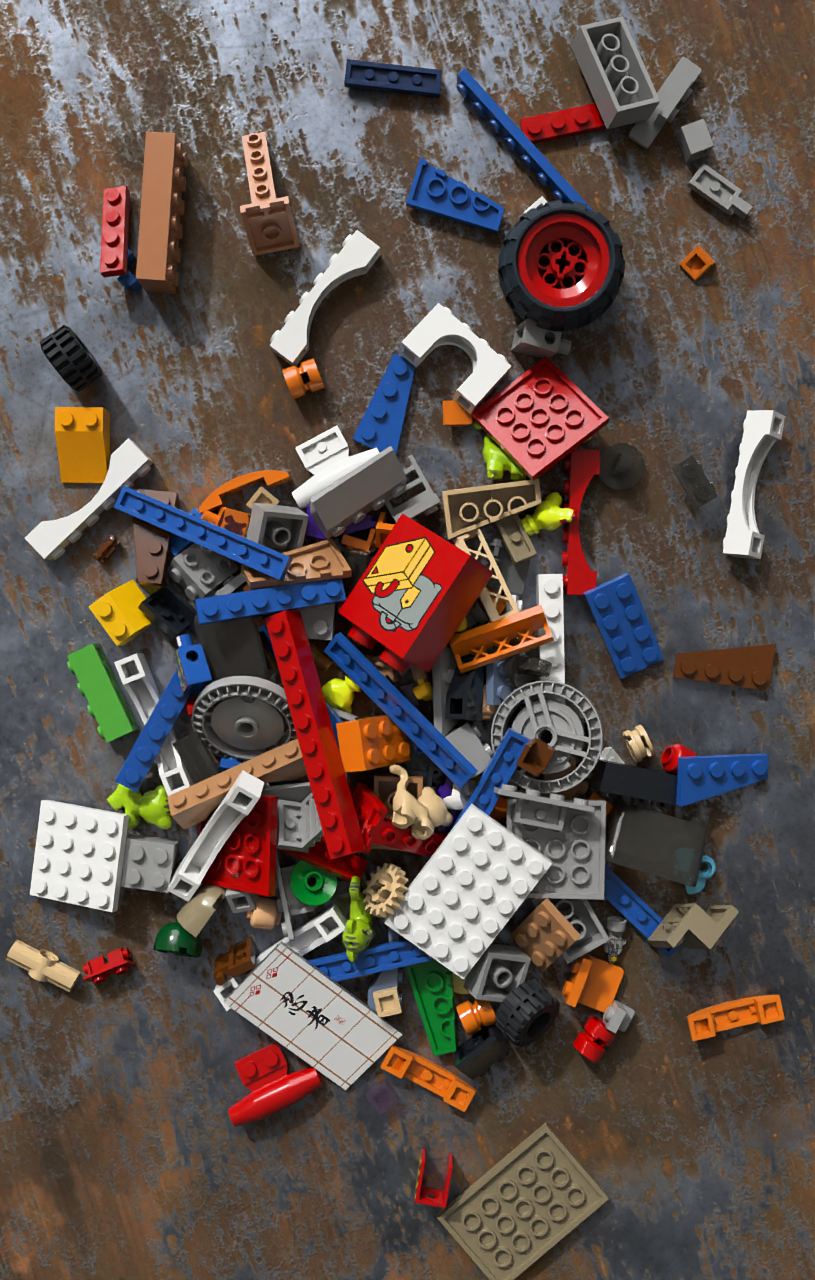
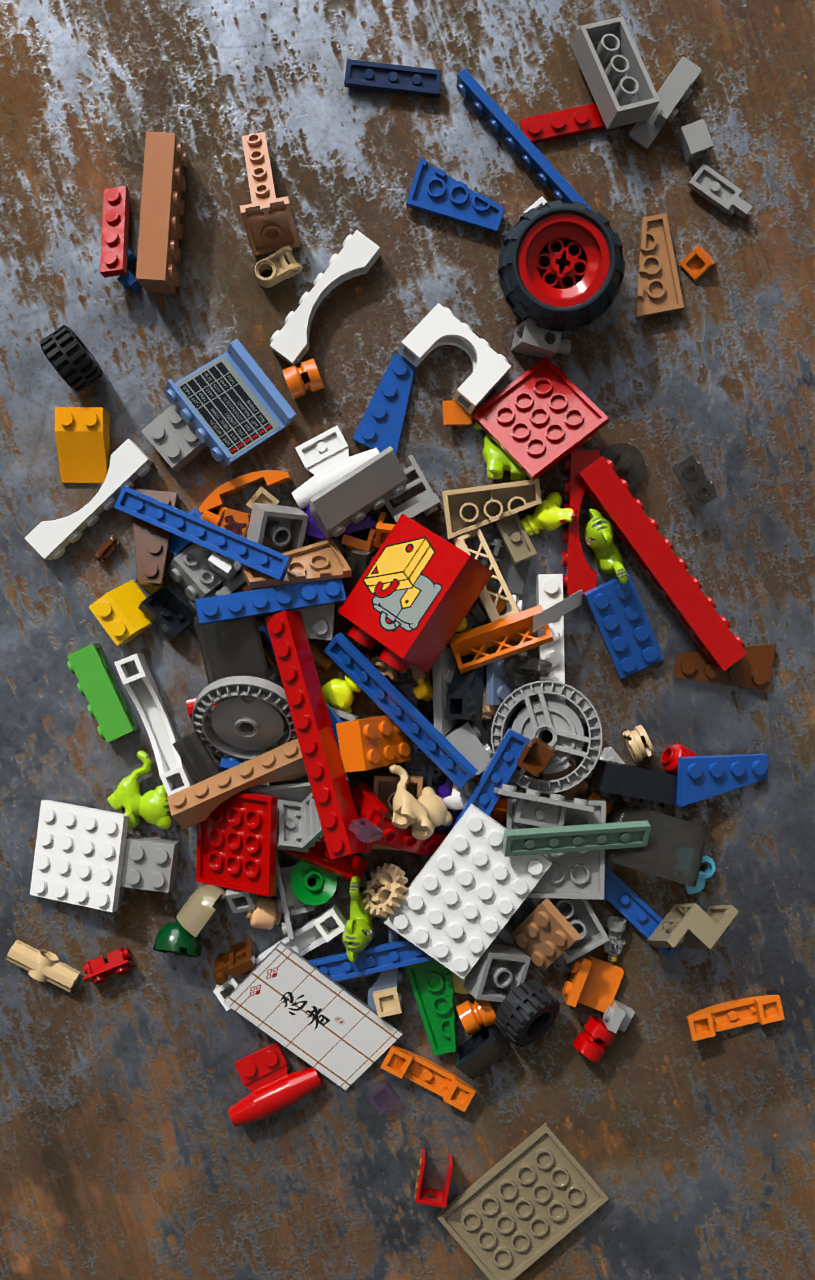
blue plate [114,658,193,792] -> none
white arch [167,771,264,902] -> none
blue torso [174,634,212,694] -> none
white arch [723,410,785,559] -> none
none -> light grey brick [141,404,208,472]
none -> panel [165,339,296,467]
none -> white bracket [208,552,243,581]
none -> tan piece [255,246,303,288]
none -> clear purple plate [348,818,384,843]
none -> sand green plate [502,820,651,857]
none -> white sticker [533,589,583,632]
none -> red brick [575,456,747,671]
none -> lime animal [585,509,628,584]
none -> medium nougat wing [635,213,684,319]

